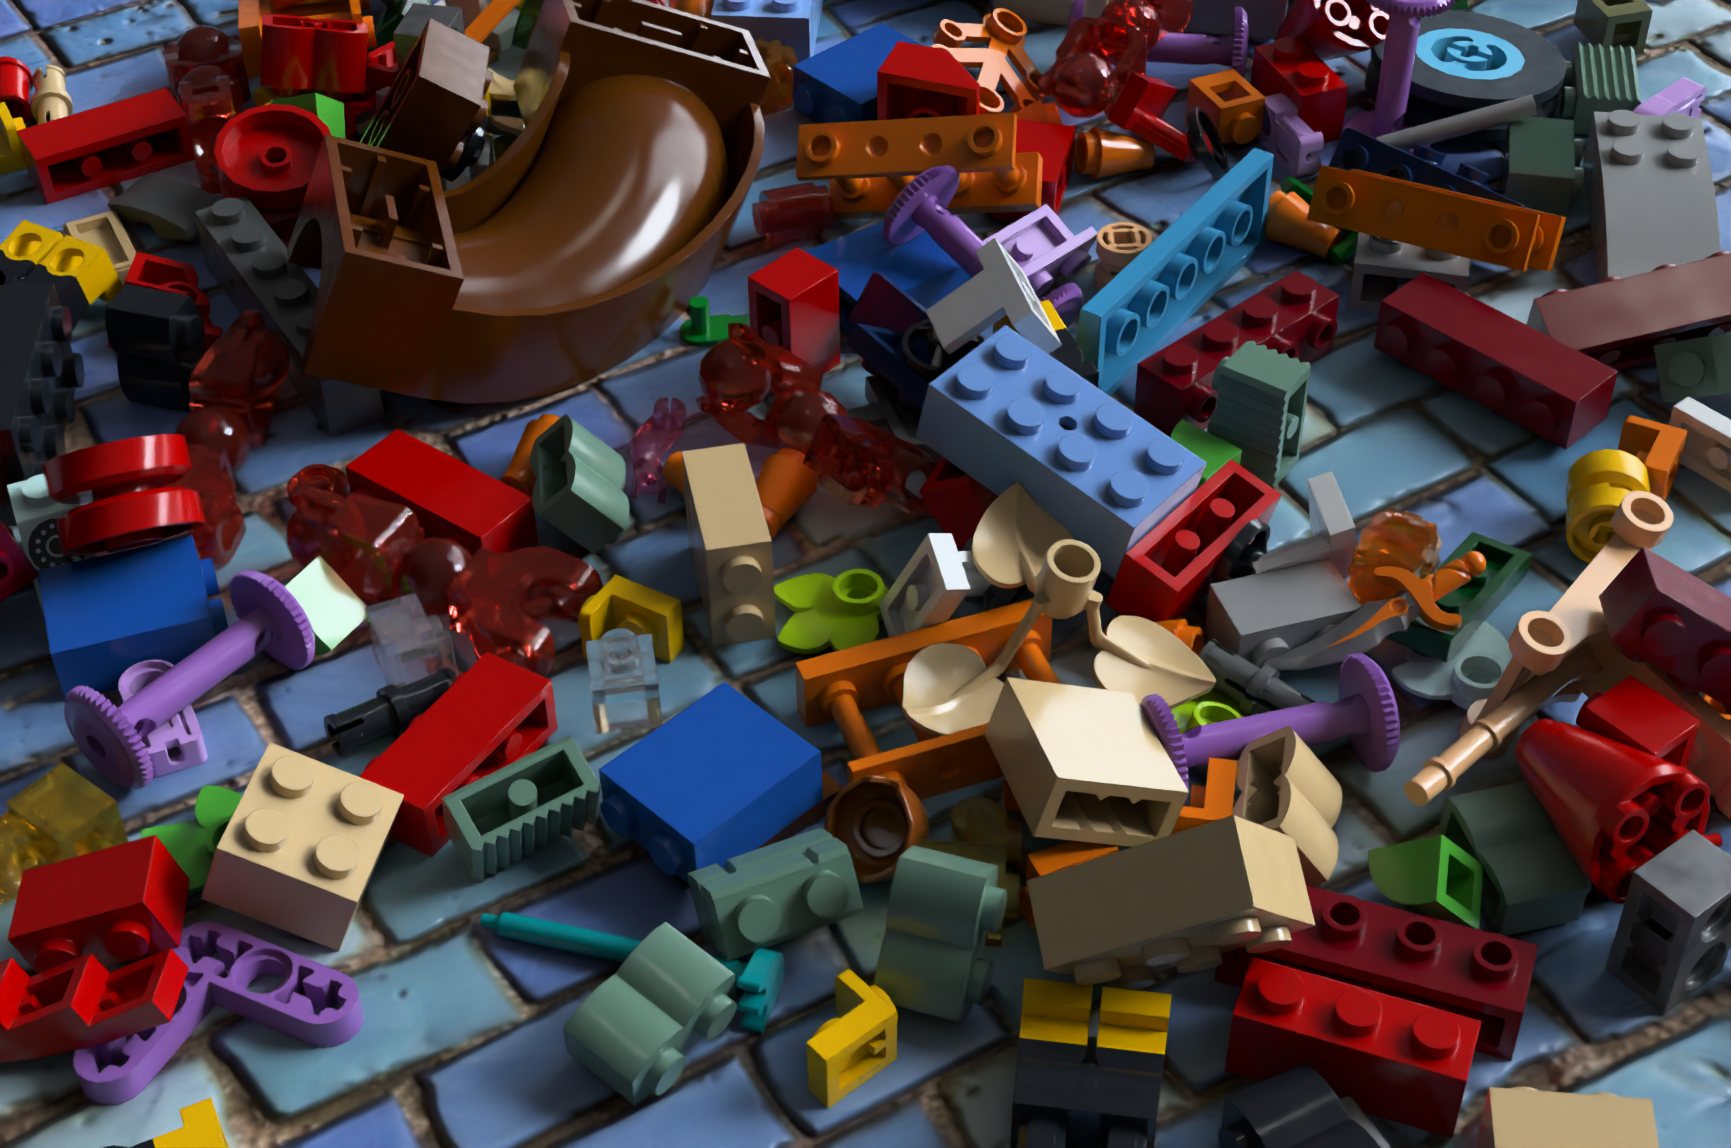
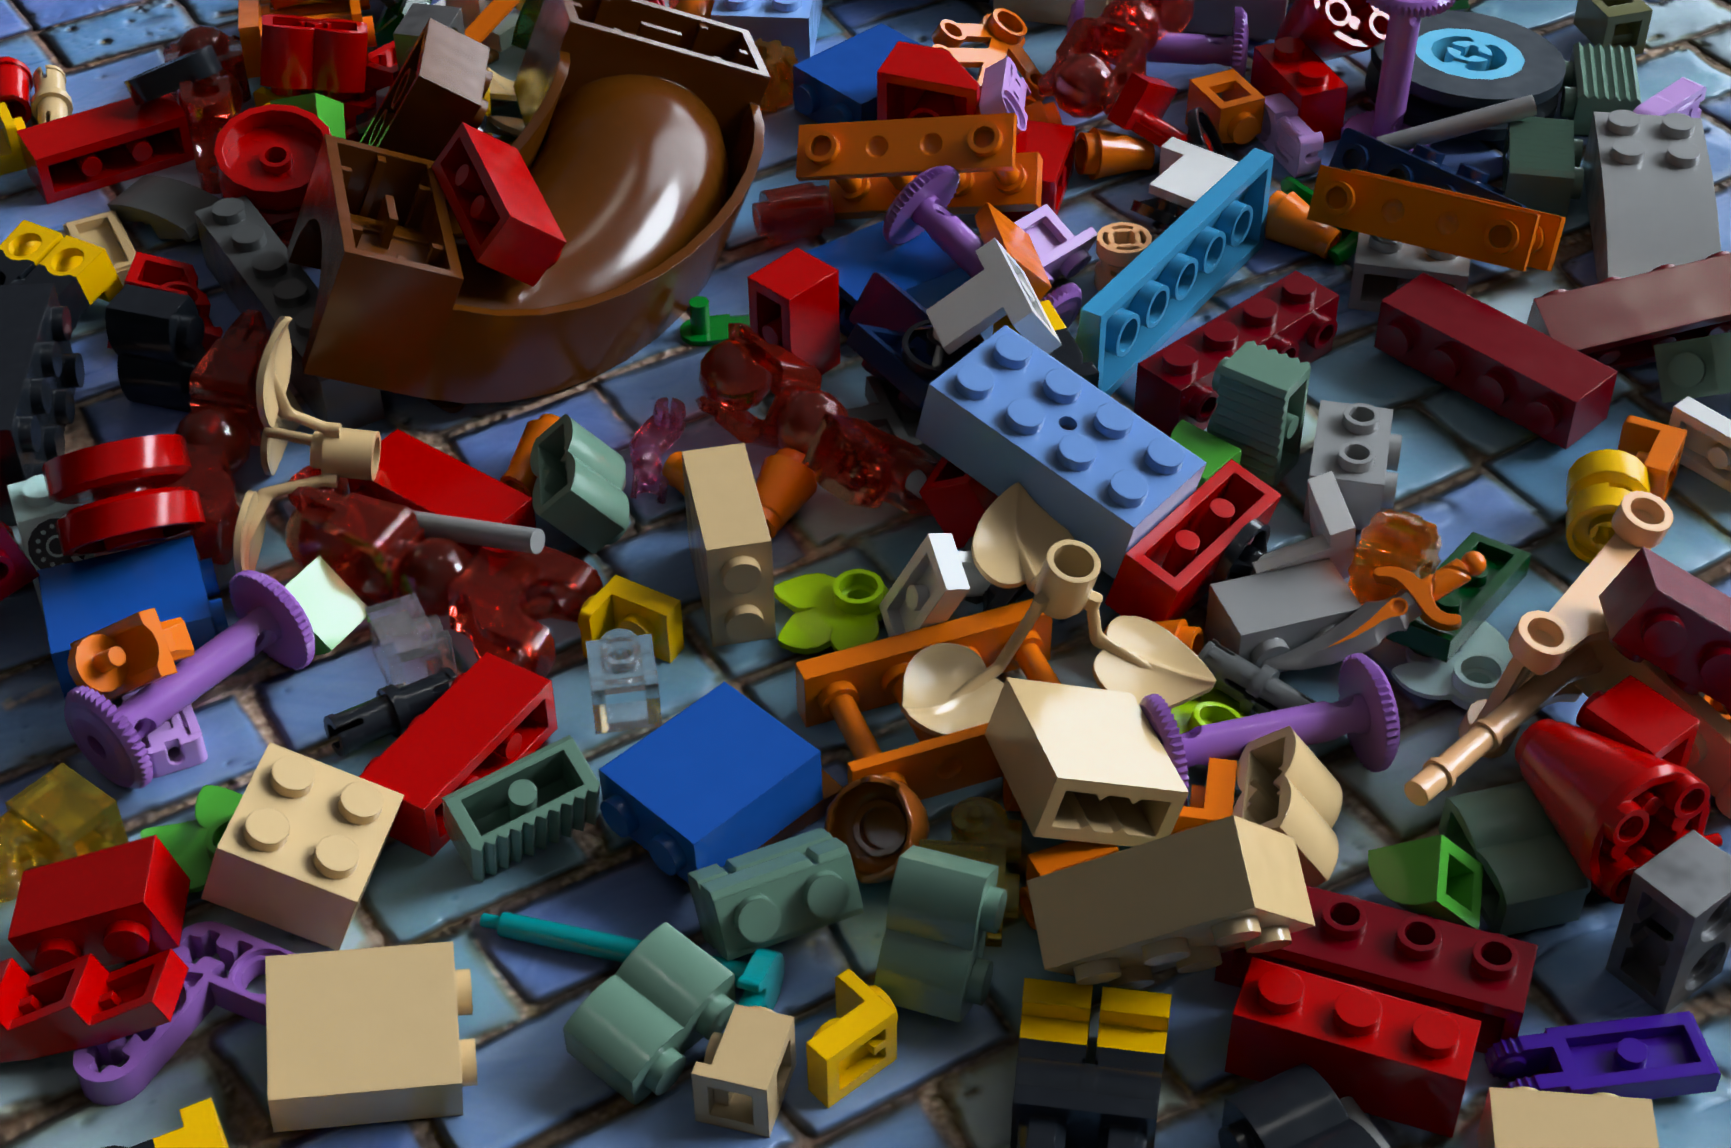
none -> orange hips [67,608,194,702]
none -> black beam [124,44,223,106]
none -> tan plant [233,316,381,574]
none -> tan brick [265,941,478,1133]
none -> light grey bar [374,506,545,554]
none -> red brick [431,122,567,287]
none -> tan brick [691,1004,796,1138]
none -> orange tile [974,202,1052,301]
none -> lavender piece [979,57,1031,135]
none -> white piece [1130,137,1238,226]
none -> light grey brick [1303,400,1402,532]
none -> dark purple hinge [1484,1011,1721,1099]

